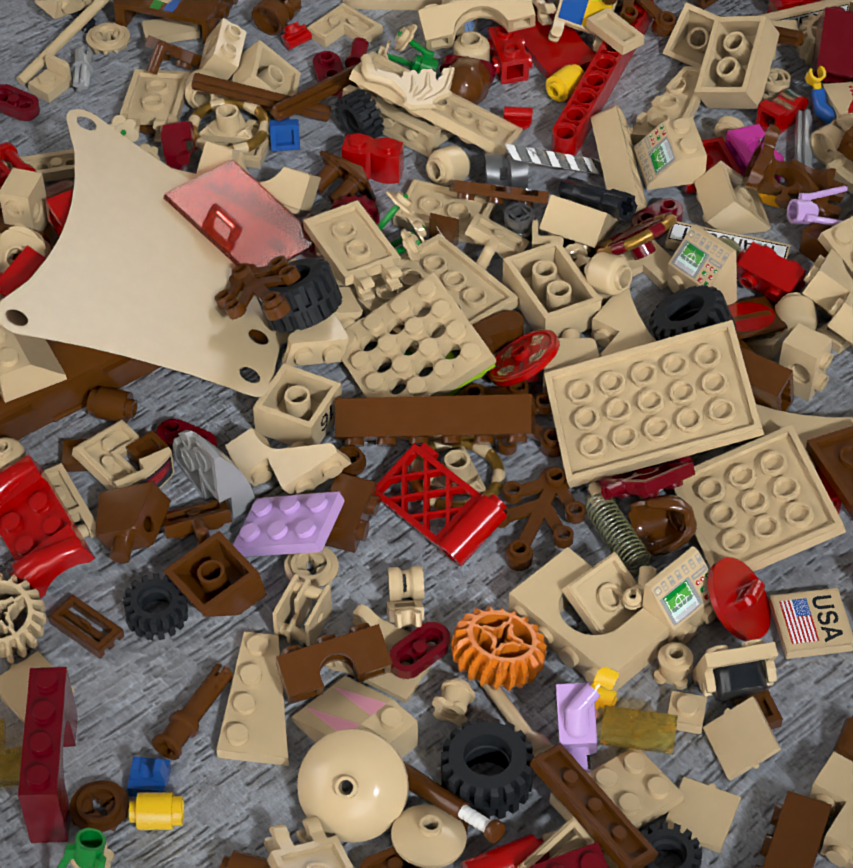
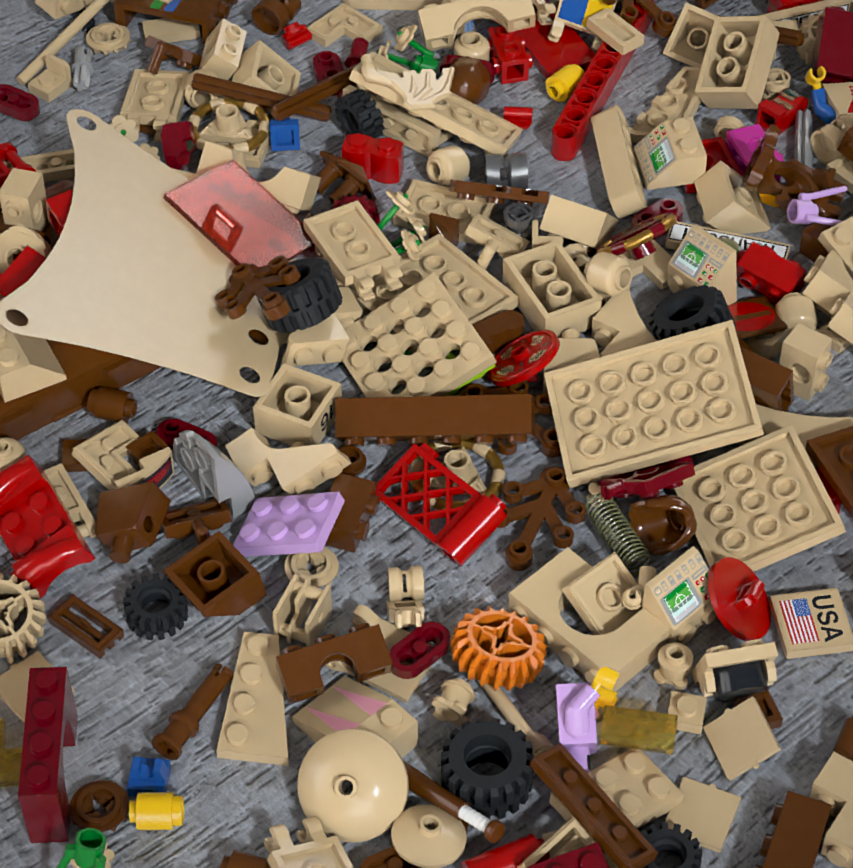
sticker [505,144,603,175] -> none
black axle [557,176,638,220] -> none

